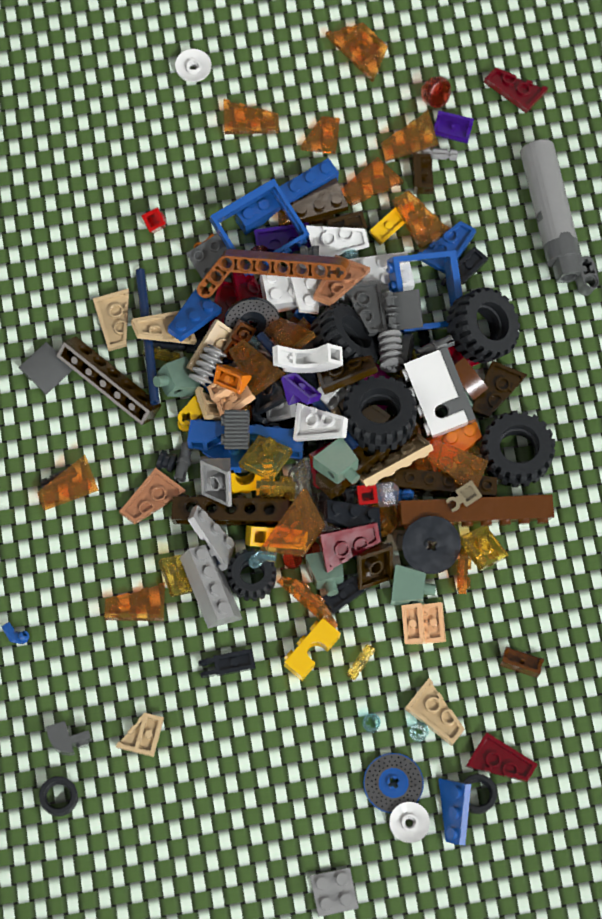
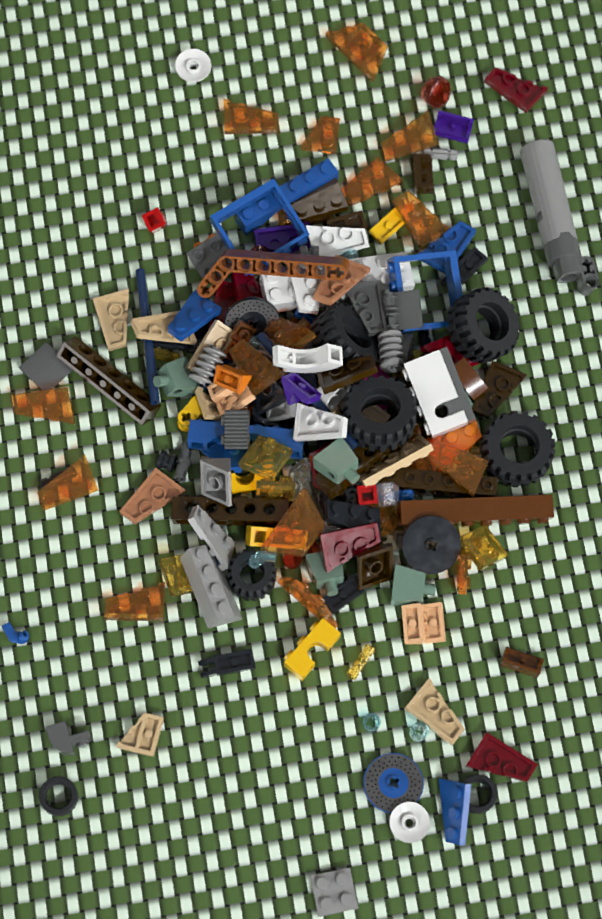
dark grey pin [415,335,455,358] -> none
dark tan plate [446,480,482,512] -> none
none -> clear orange wing [11,386,75,424]

